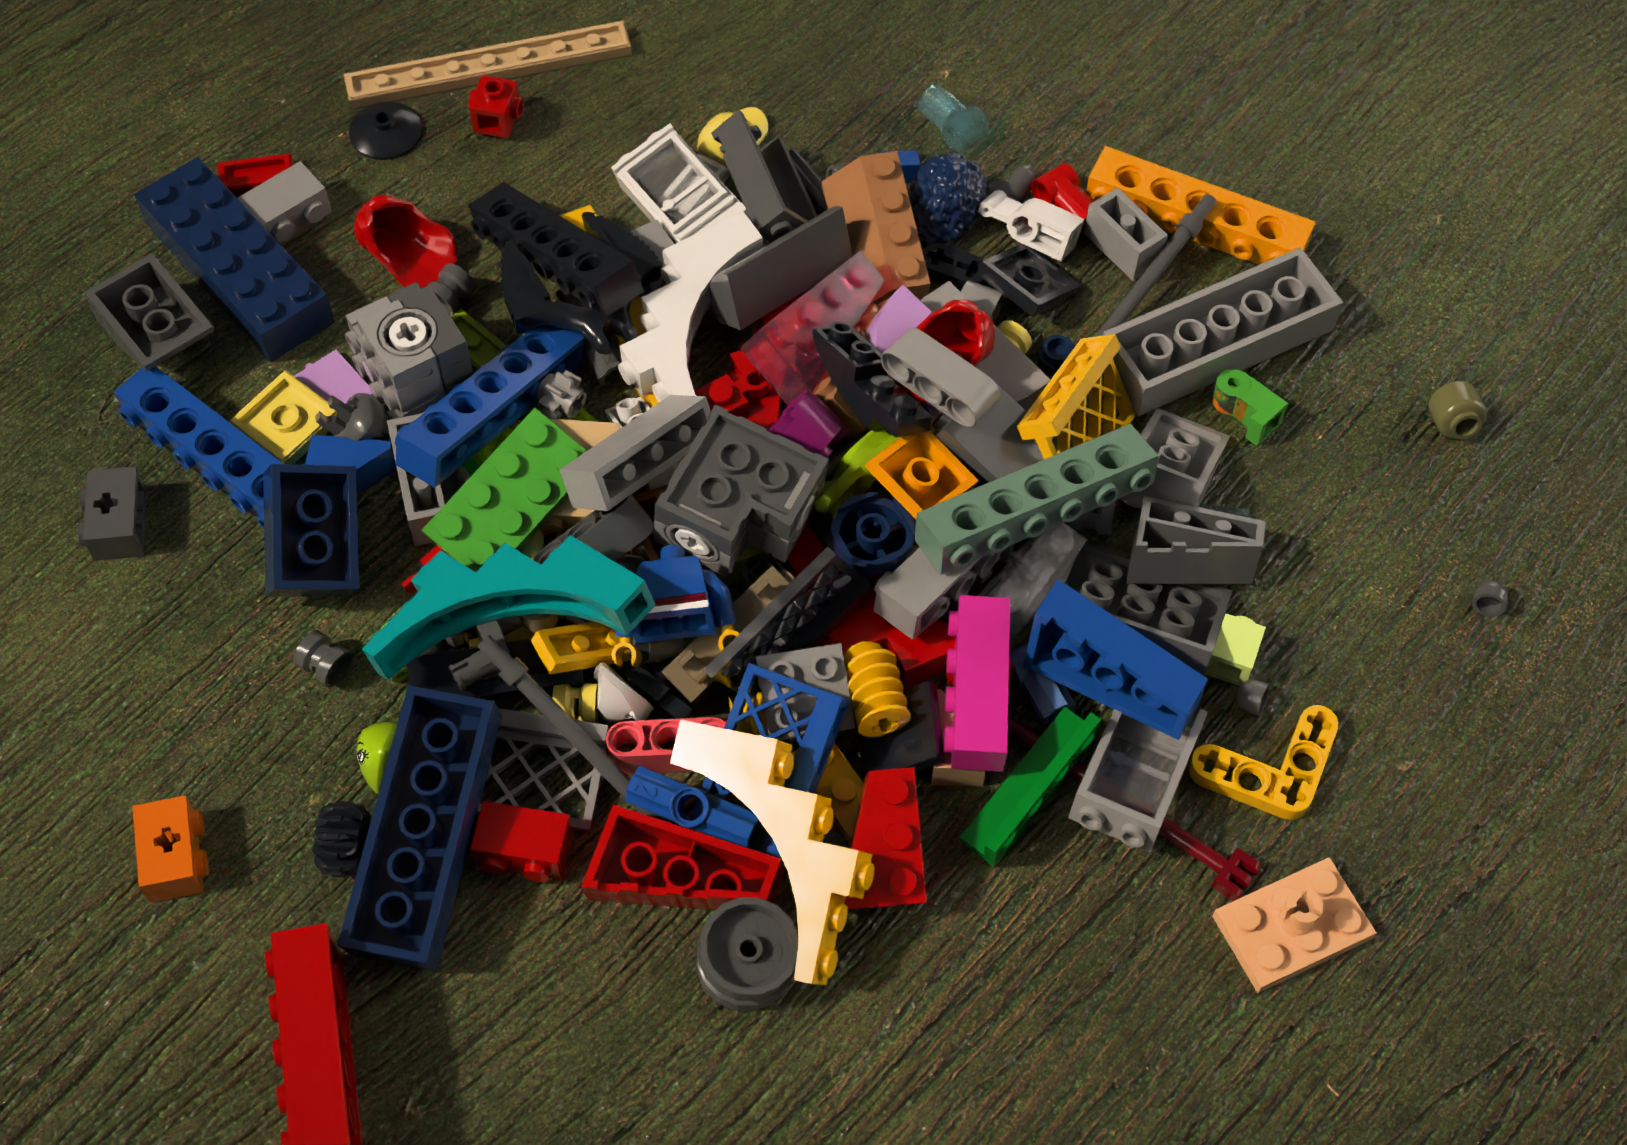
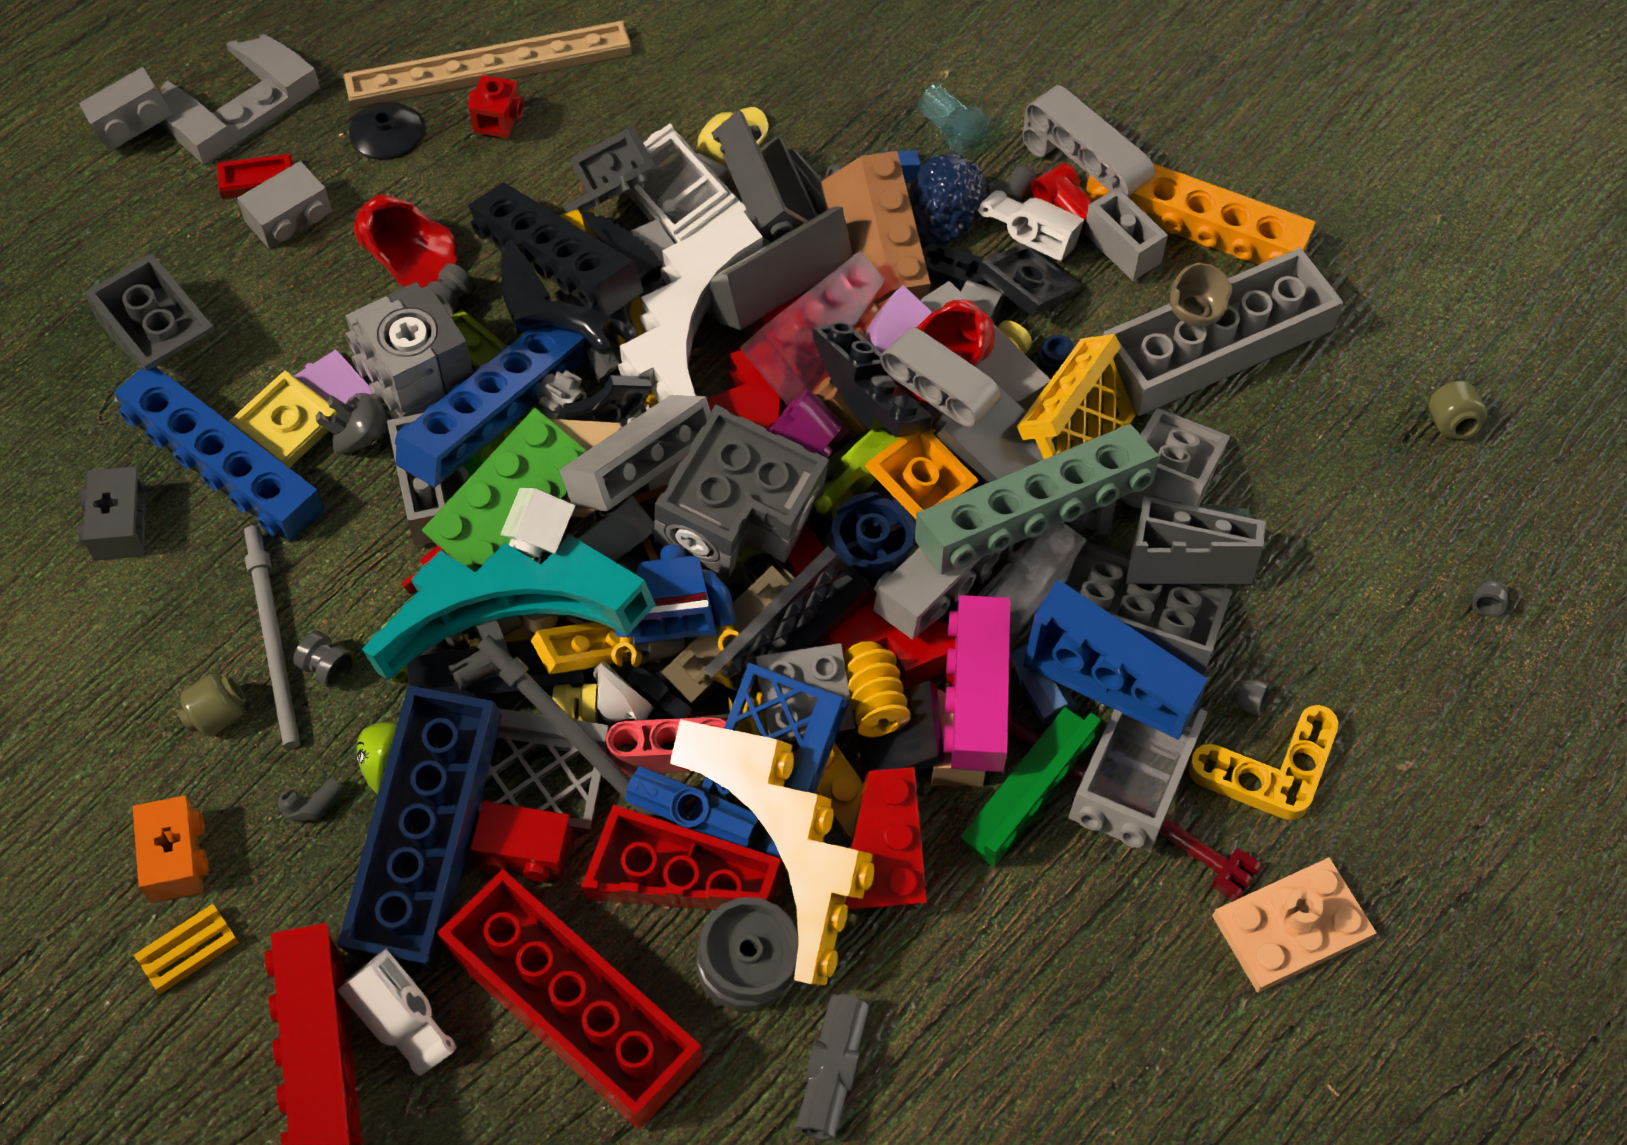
dark blue brick [134,157,335,362] -> none
dark blue brick [263,464,359,597] -> none
blue slope [305,434,397,495] -> none
black gear [312,801,371,878] -> none
red plate [694,366,769,416] -> none
dark grey bar [1095,194,1217,337] -> none
yellowish green brick [1205,613,1266,686] -> none
bright green leg [1212,369,1288,446] -> none
none -> light grey brick [79,67,173,152]
none -> yellow tile [134,904,239,995]
none -> light grey wedge [159,34,320,165]
none -> olive head [178,673,246,737]
none -> light grey bar [244,525,301,749]
none -> dark grey arm [278,778,346,821]
none -> white piece [337,949,457,1076]
none -> red brick [437,869,703,1131]
none -> white brick [500,488,575,558]
none -> black tile [560,375,652,423]
none -> dark grey bracket [563,125,655,215]
none -> dark grey piece [796,994,869,1141]
none -> light grey beam [1023,85,1155,197]
none -> dark tan hair [1170,263,1233,327]

